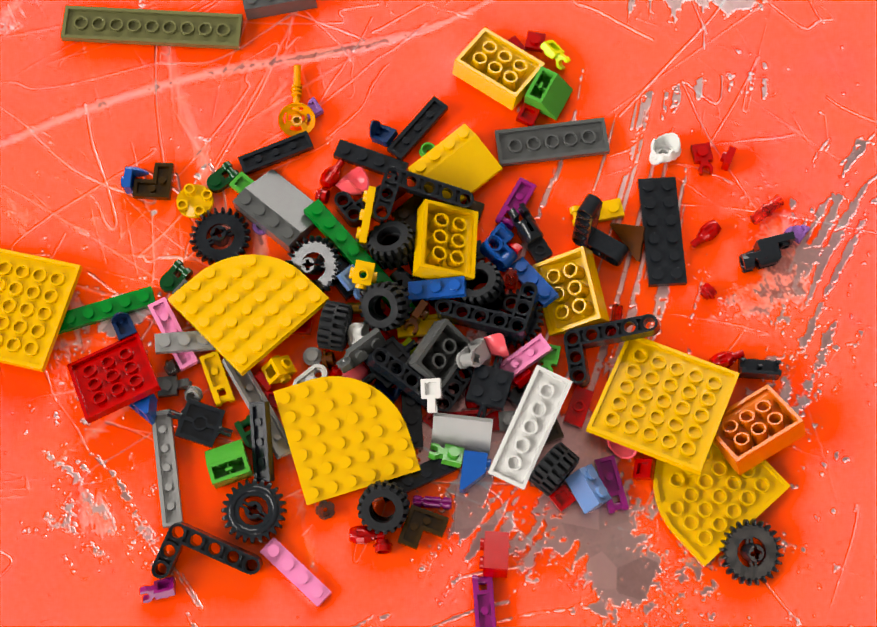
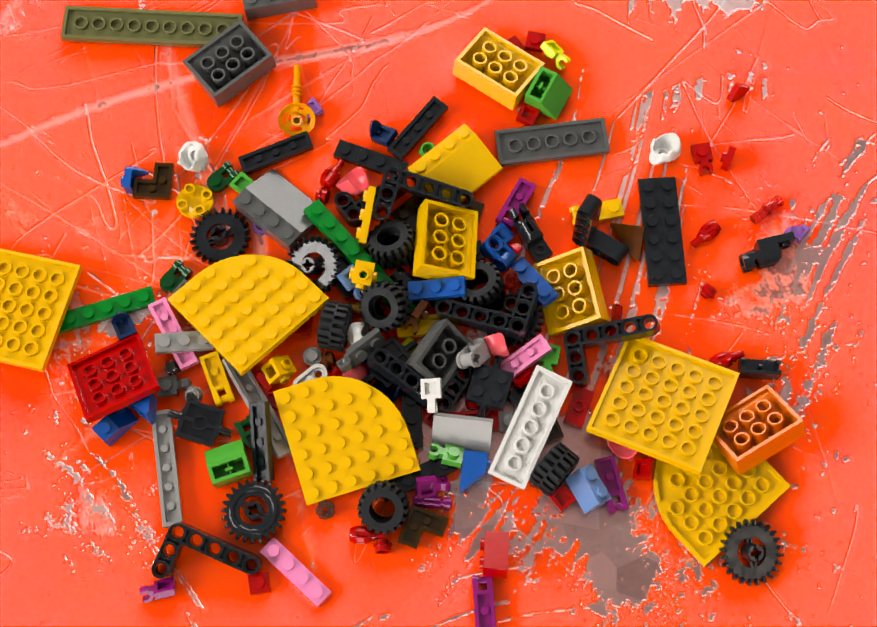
none -> blue slope [92,407,139,447]
none -> white hair [177,141,209,172]
none -> dark grey slope [182,19,276,108]
none -> red plate [247,571,271,596]
none -> magenta plate [415,475,450,499]
none -> red tile [726,83,750,102]

